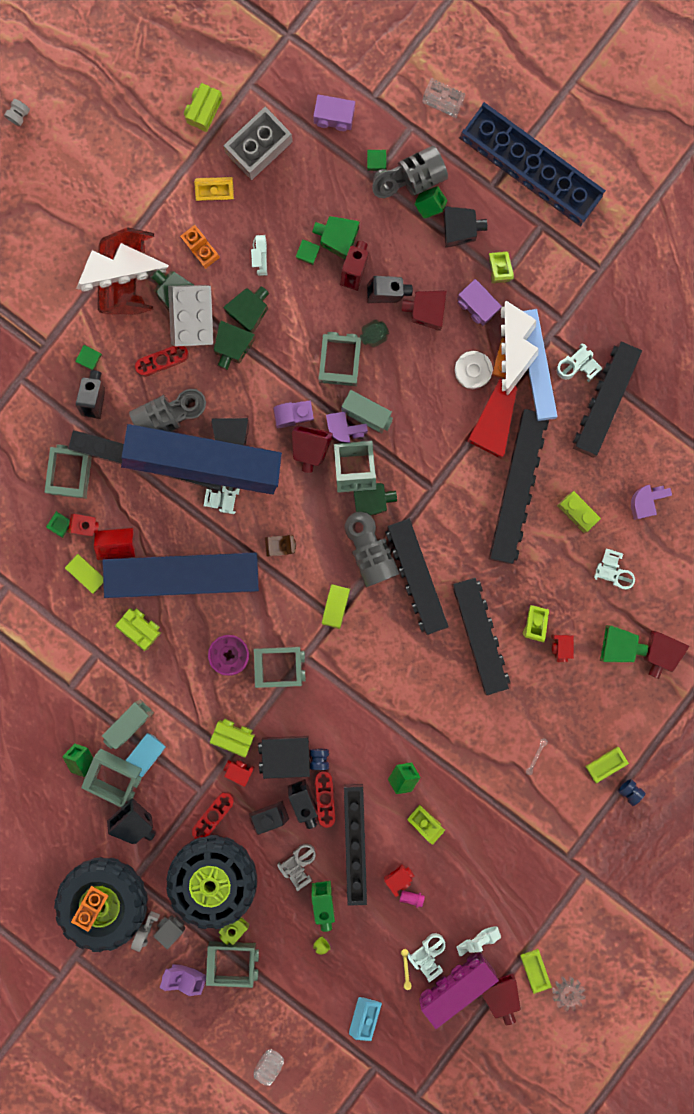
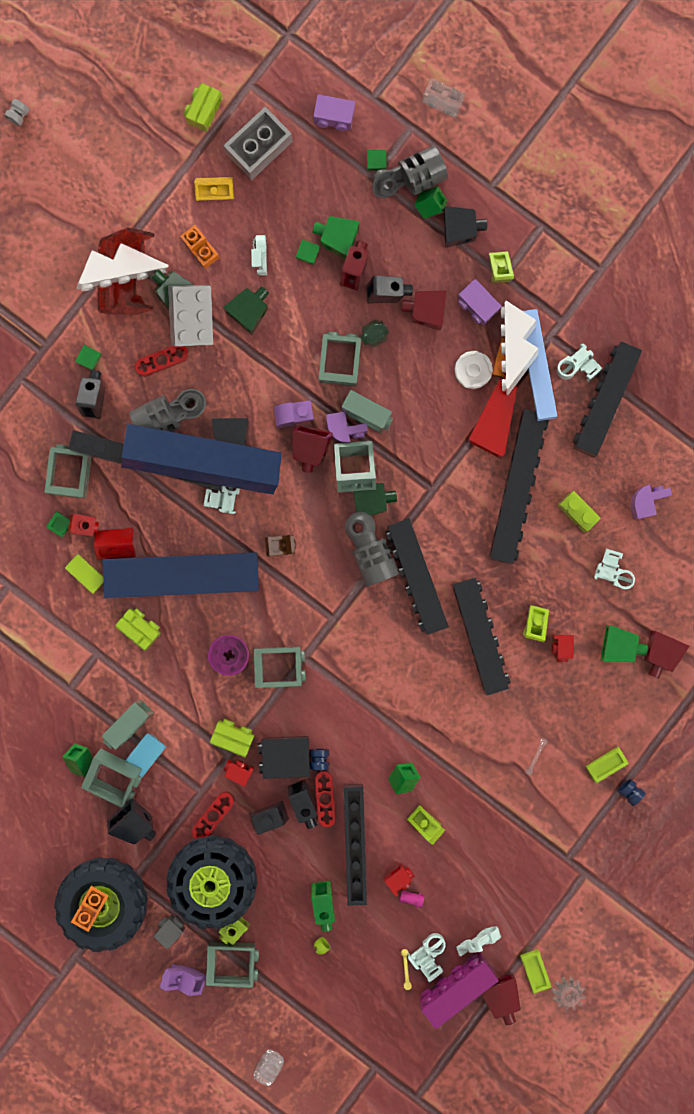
light grey piece [131,911,160,952] -> none
dark green torso [214,321,256,370] -> none
light grey piece [277,844,316,891] -> none
lime slope [322,585,350,629] -> none
medium azure slope [349,997,382,1041] -> none
dark blue tile [459,102,606,227] -> none

